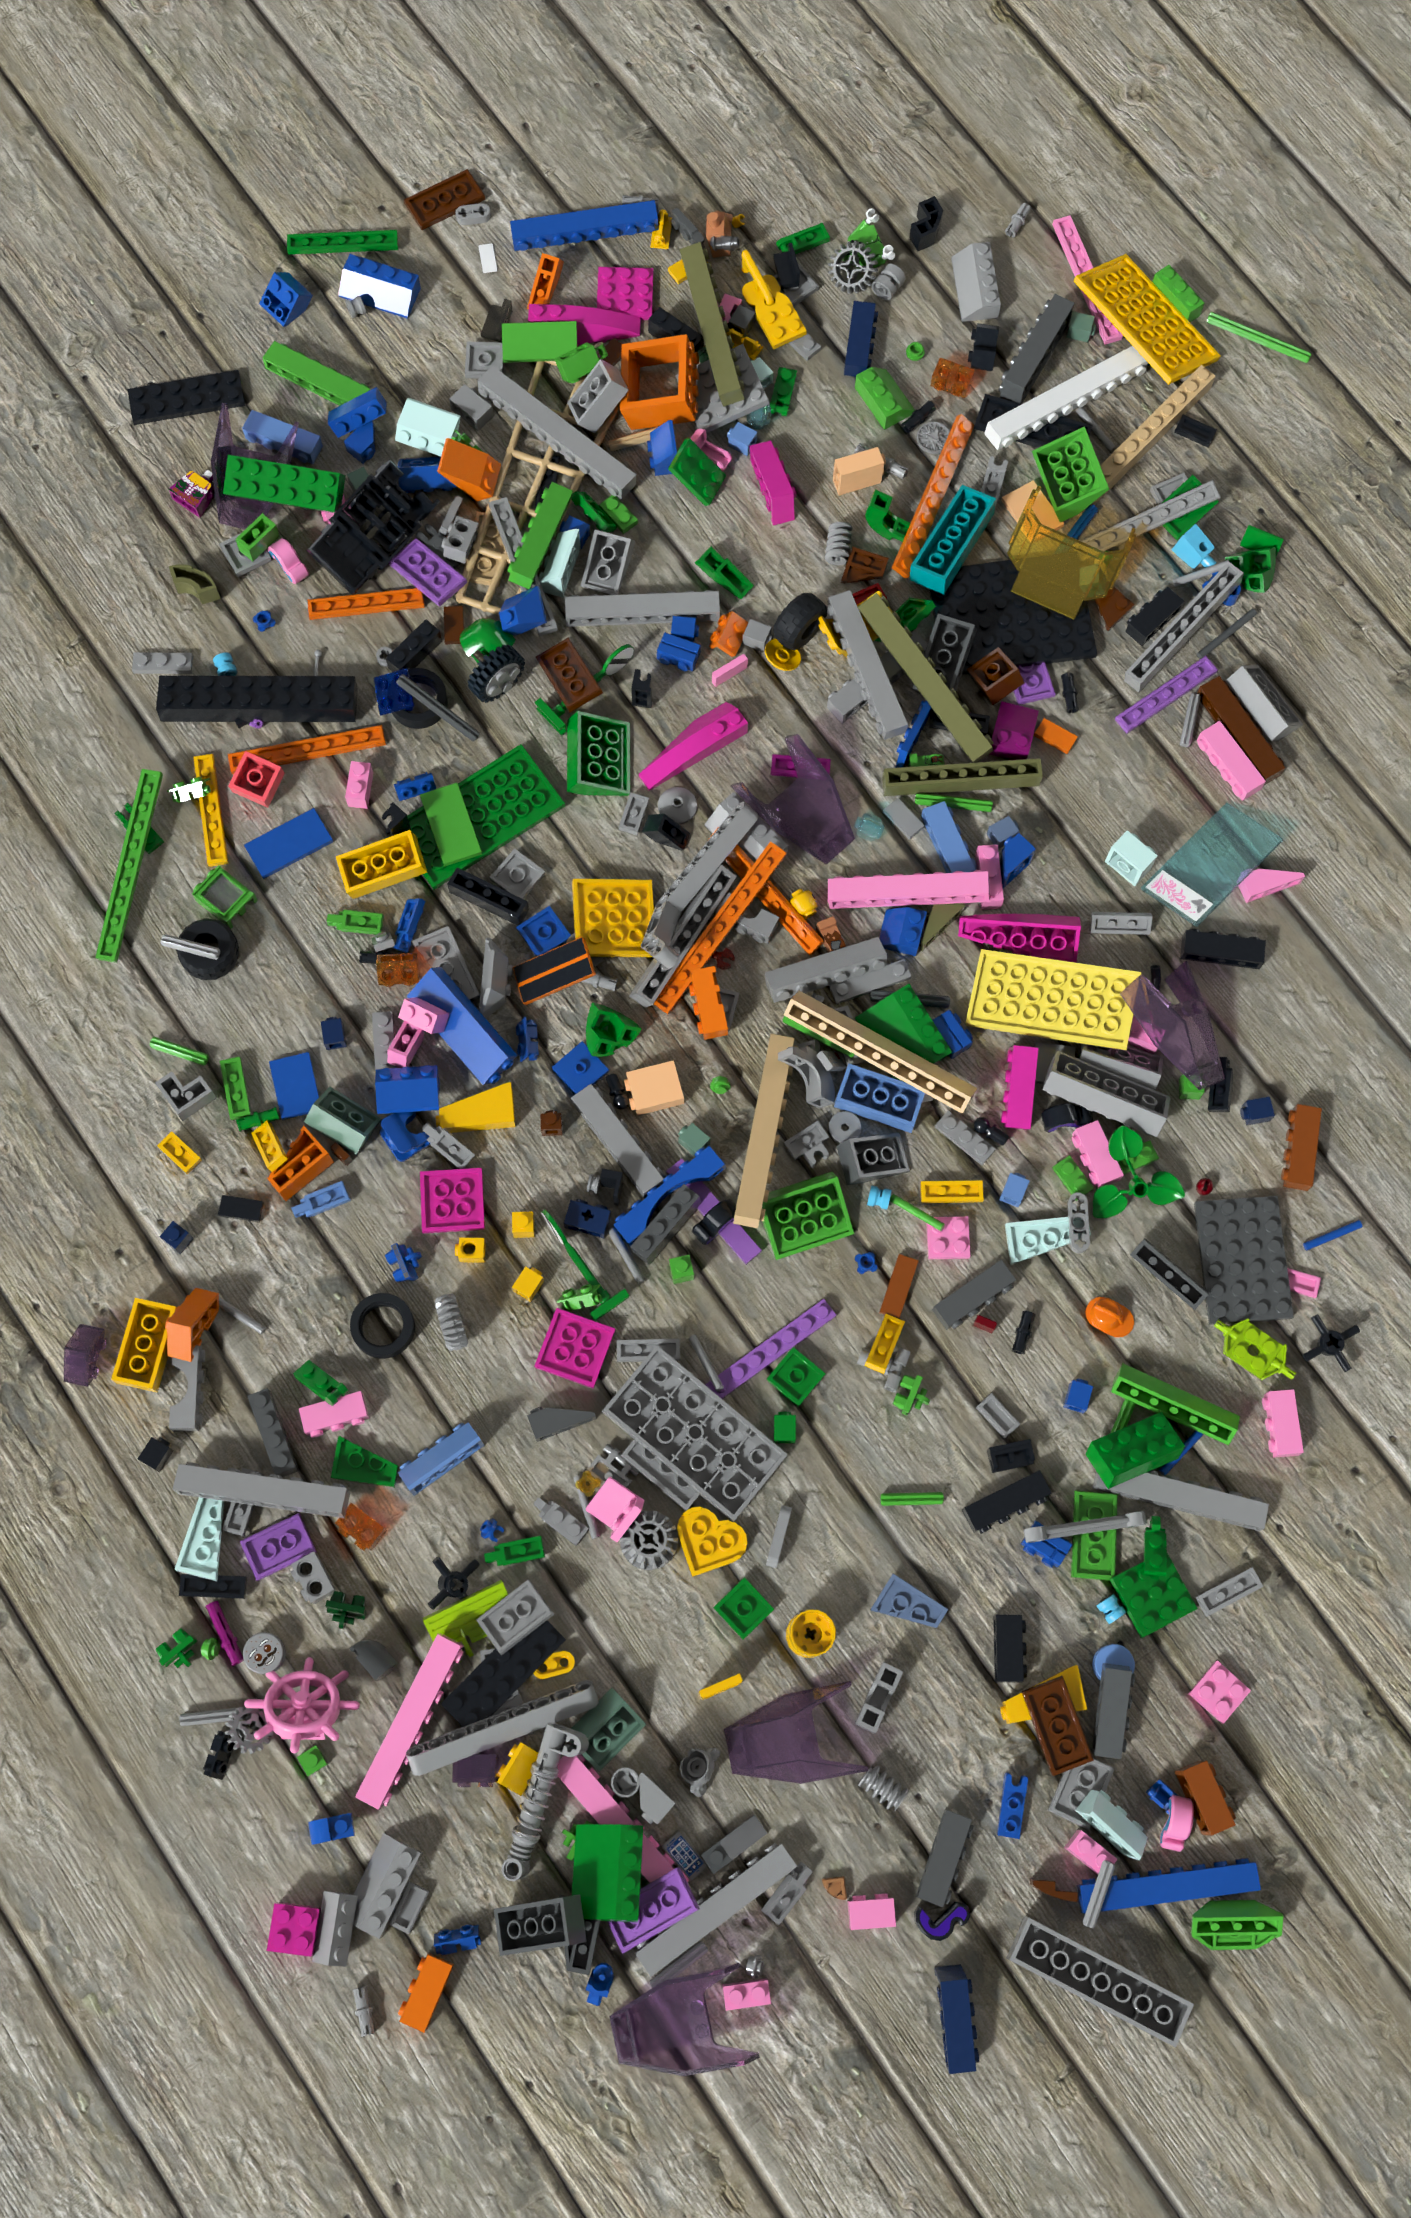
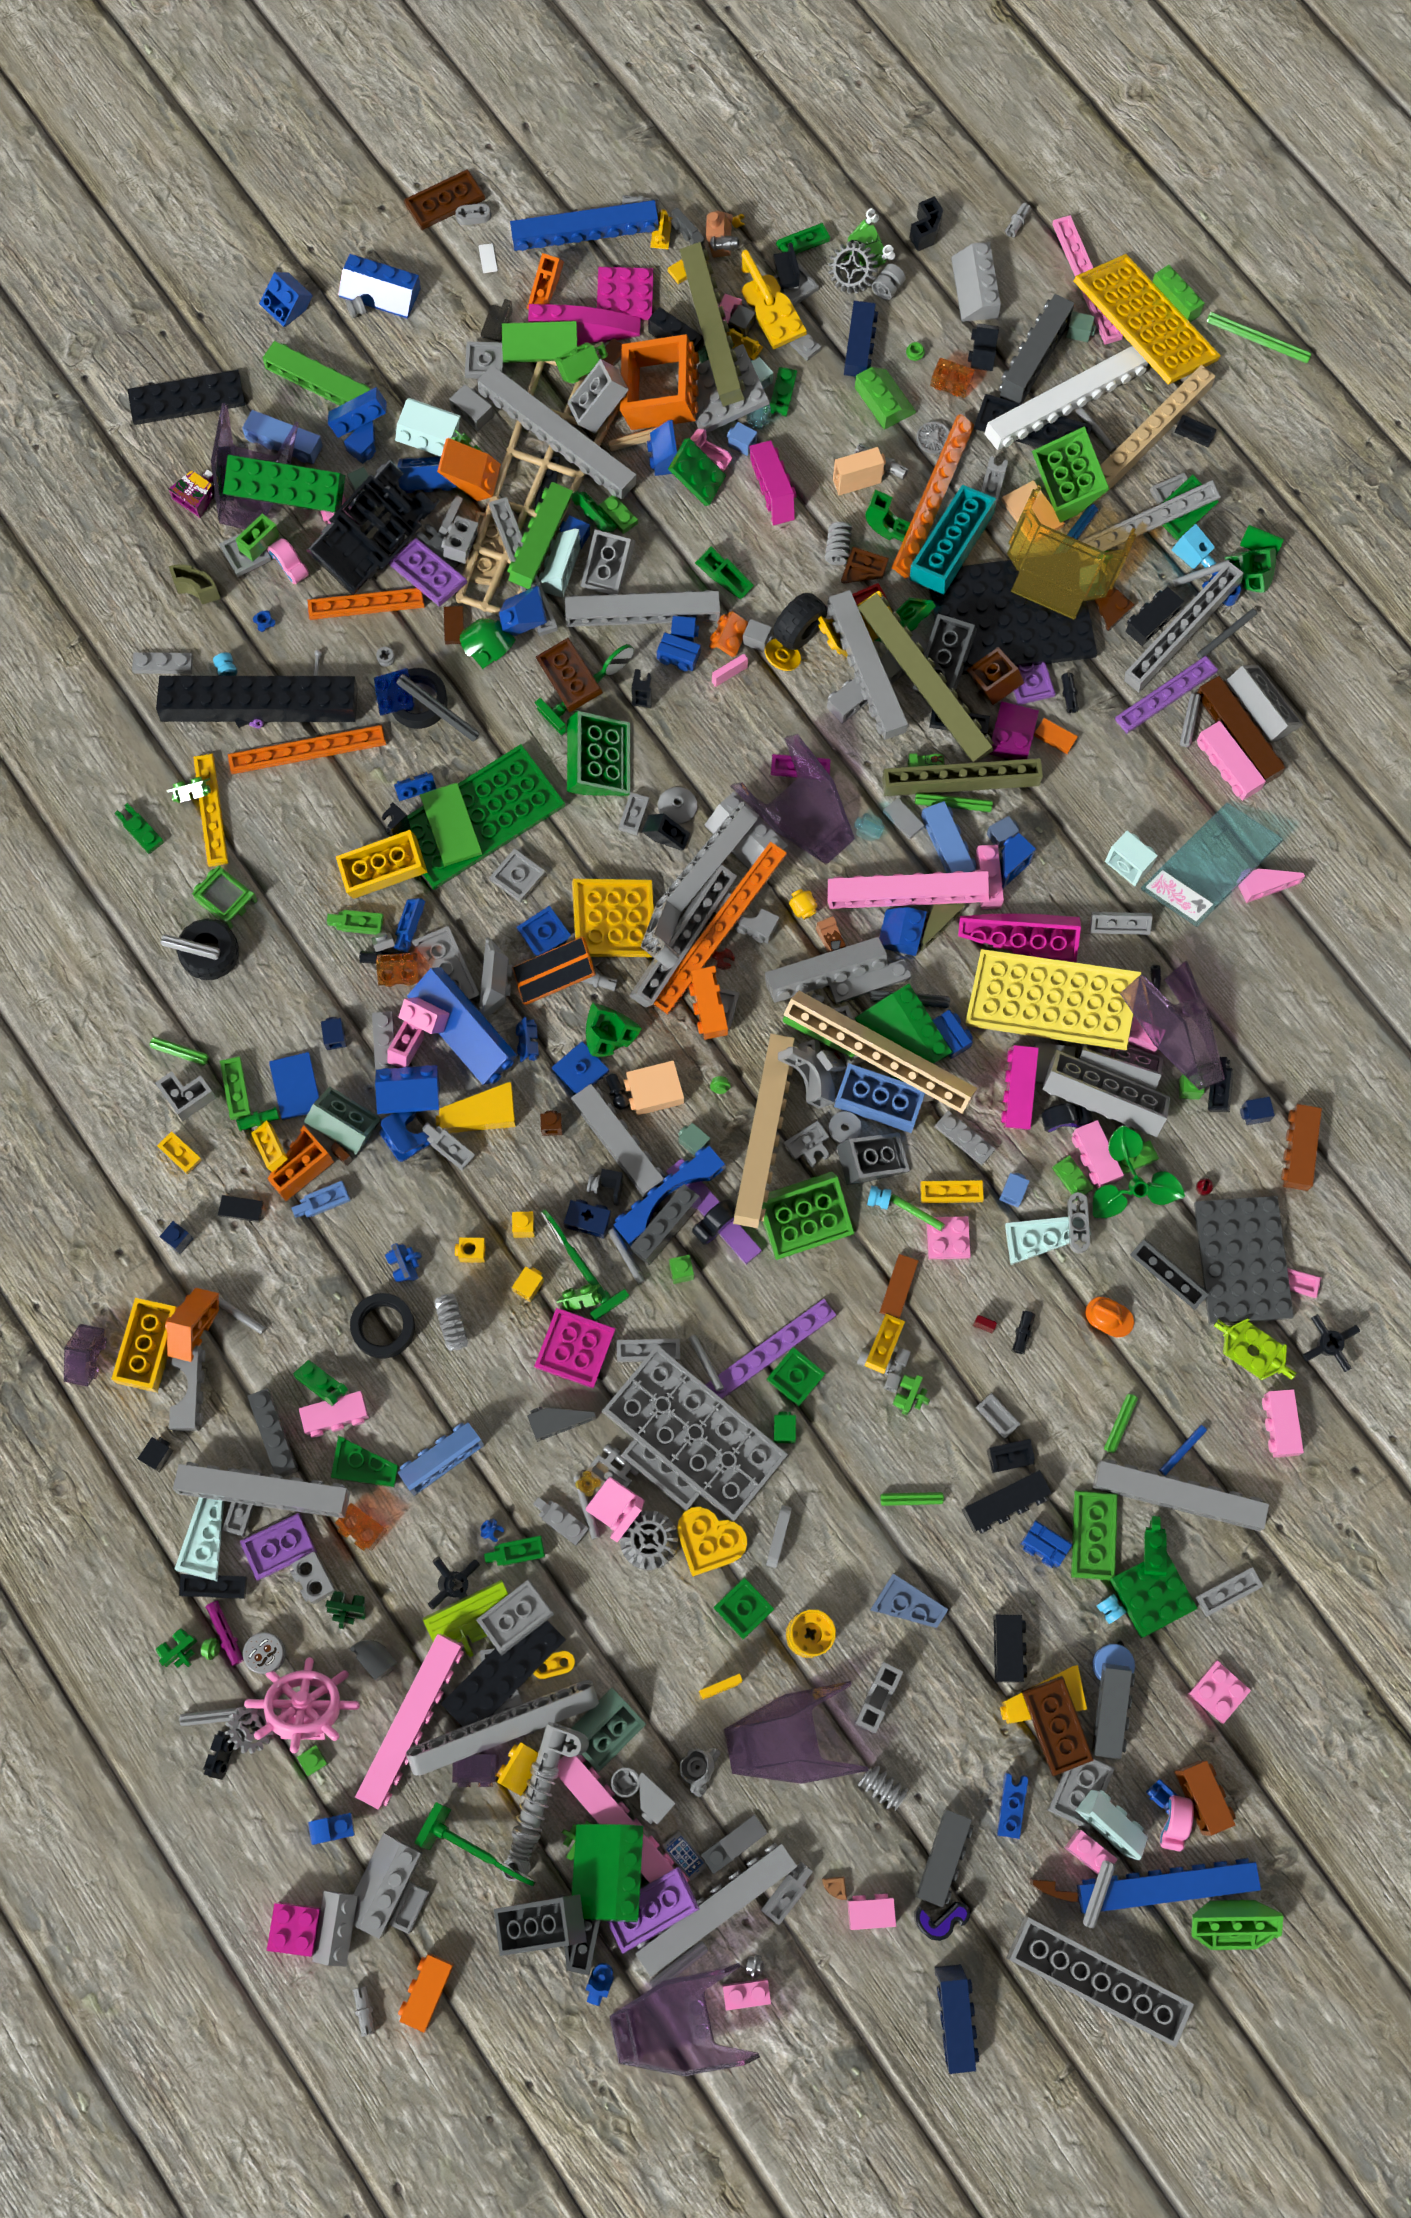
bright green plate [95,769,163,963] -> none
coral brick [228,751,285,808] -> none
blue tile [244,808,333,879] -> none
green plate [287,230,398,255] -> none
bright pink brick [345,761,373,809] -> none
black brick [386,619,442,676] -> none
dark pink plate [420,1168,485,1234] -> none
blue hinge [434,1925,481,1956] -> none
black brick [447,868,529,926] -> none
black wheel [468,645,525,703] -> none
dark pink wedge [639,702,748,791] -> none
orange tile [708,827,824,955] -> none
blue plate [855,1252,877,1274] -> none
blue wing [895,700,932,768] -> none
black pin [901,400,936,433] -> none
dark grey brick [932,1260,1016,1330] -> none
black axle [974,1117,1009,1146] -> none
light grey piece [1024,1511,1147,1543] -> none
blue brick [1063,1379,1093,1413] -> none
green brick [1085,1412,1185,1489] -> none
bright green brick [1111,1363,1240,1445] -> none
black brick [1180,929,1266,970] -> none
blue bar [1303,1220,1363,1251] -> none
none -> green piece [414,1802,536,1886]

